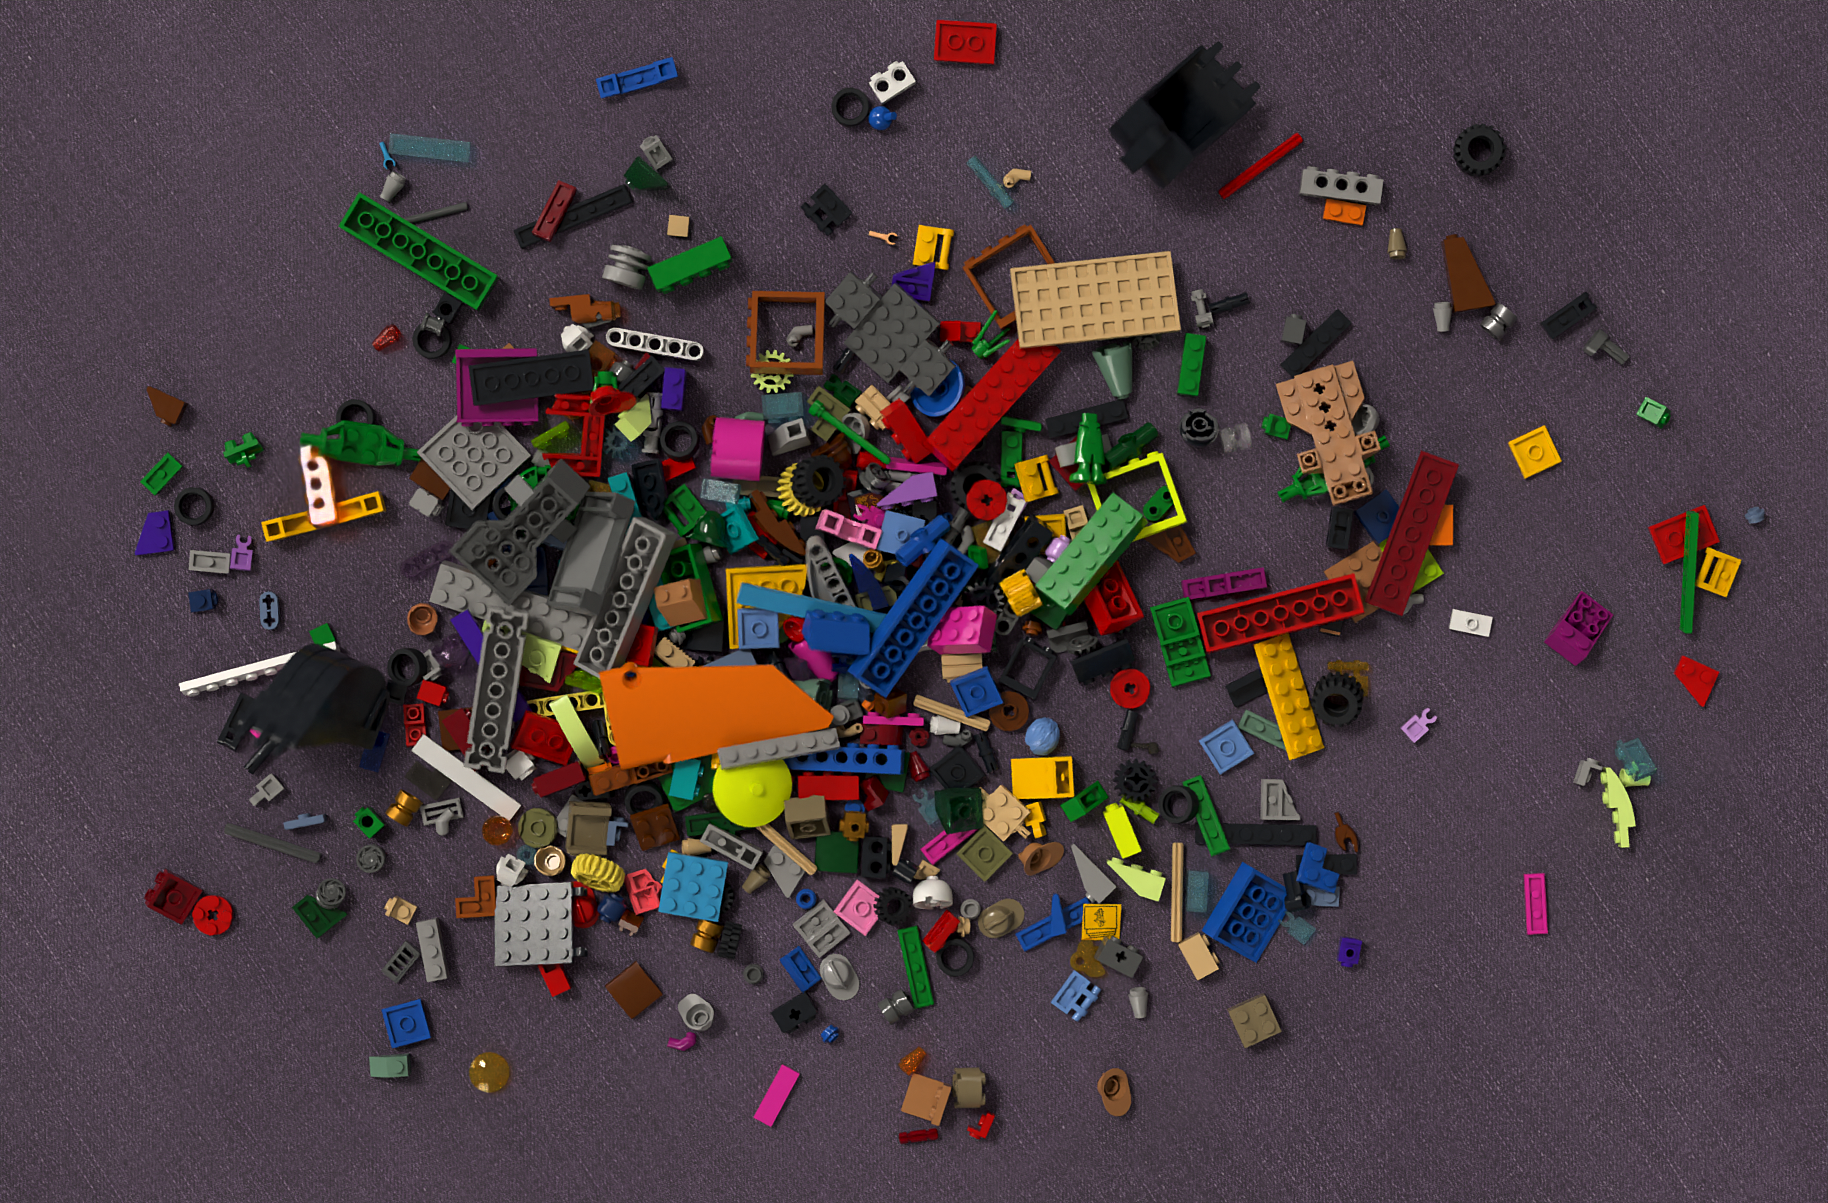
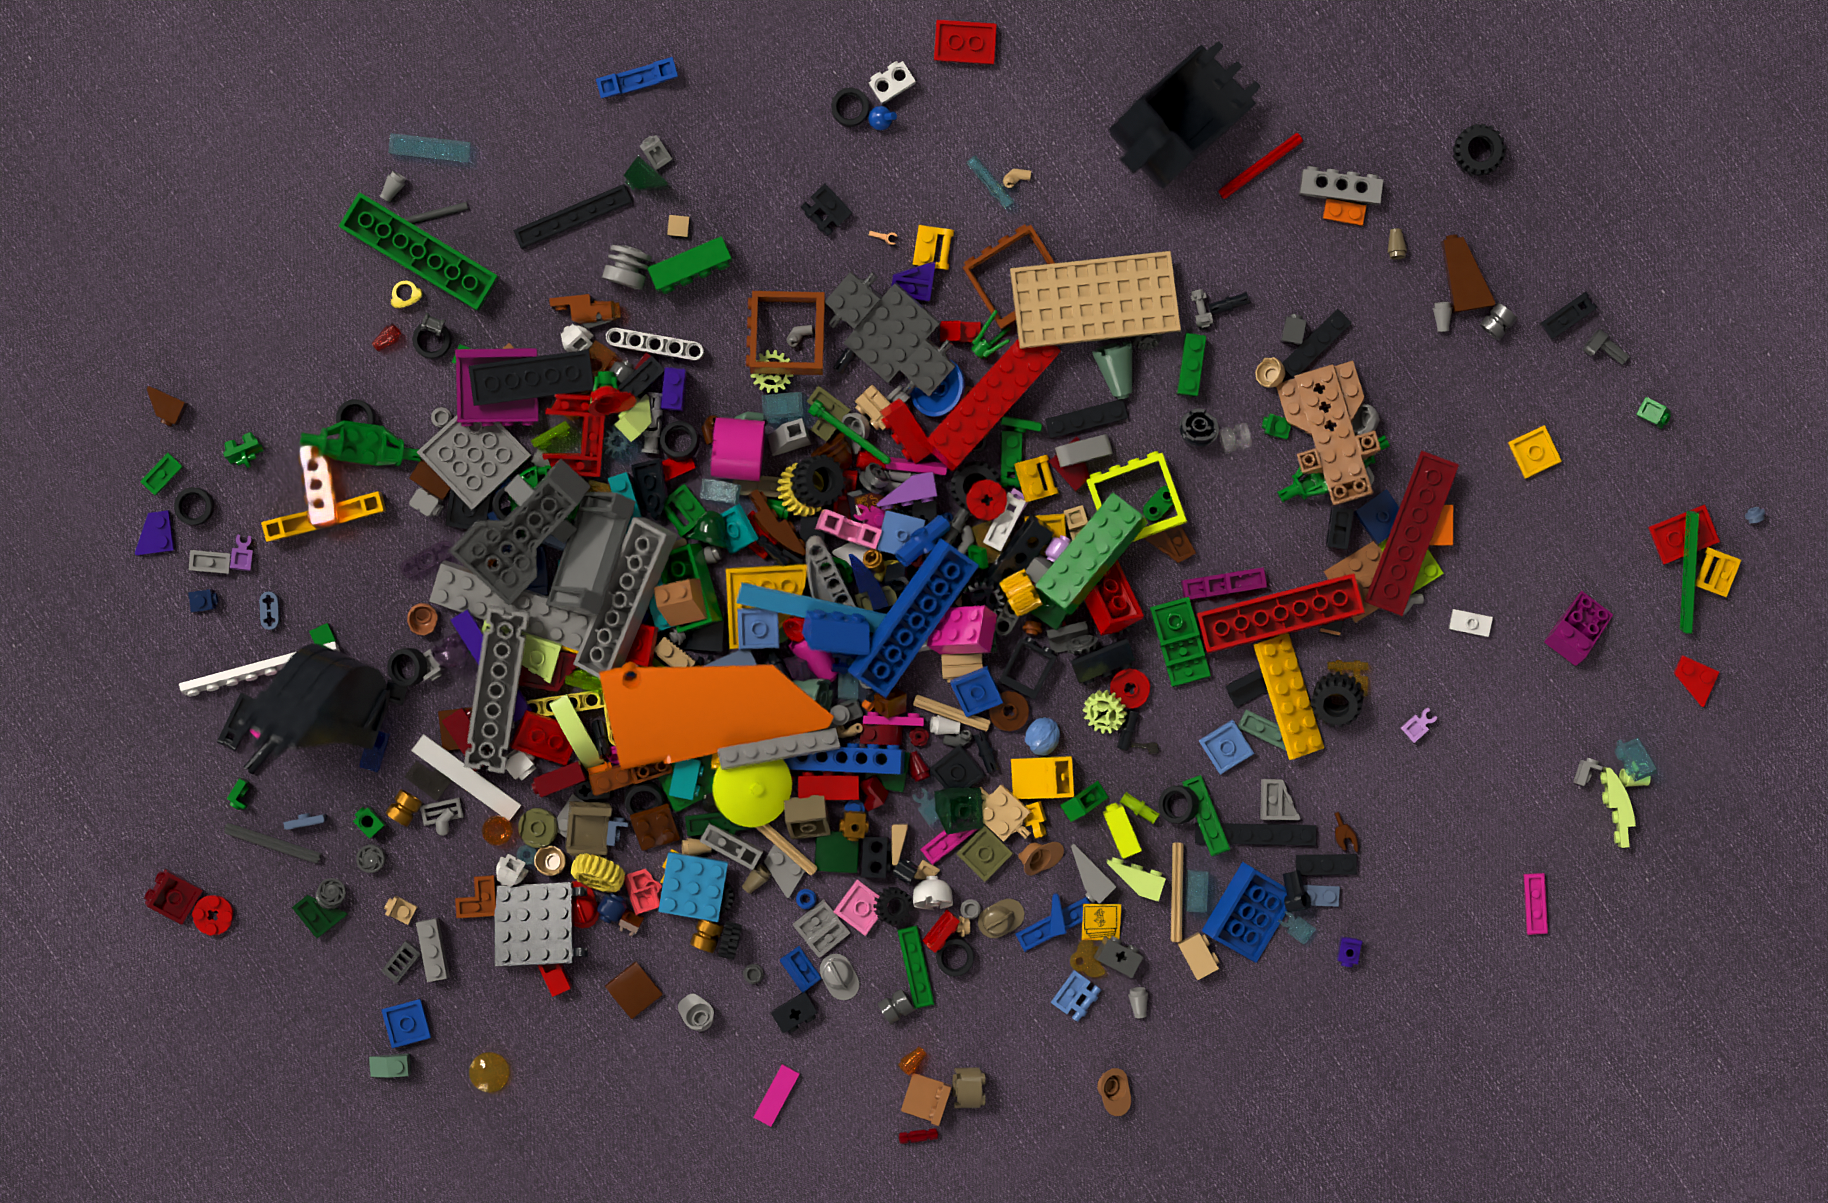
light grey plate [249,773,285,806] -> none
dark azure hand [379,142,396,169] -> none
red slope [403,703,427,747] -> none
red brick [417,679,450,706] -> none
black brick [432,292,464,324] -> none
dark red tile [532,180,577,242] -> none
magenta arm [667,1032,697,1051] -> none
teal pin [726,496,752,512] -> none
blue plate [820,1025,839,1043] -> none
dark green plate [824,374,861,408] -> none
red bracket [967,1111,995,1139] -> none
green piece [1069,413,1106,485] -> none
dark green piece [1104,422,1158,471] -> none
black gear [1113,758,1157,803] -> none
dark tan brick [1227,993,1282,1048] -> none
blue plate [1296,842,1339,894] -> none
none -> green bracket [227,777,249,810]
none -> light yellow piece [391,280,423,308]
none -> light grey plate [431,407,452,428]
none -> yellowish green gear [1083,690,1127,734]
none -> tan hair [1255,357,1285,388]

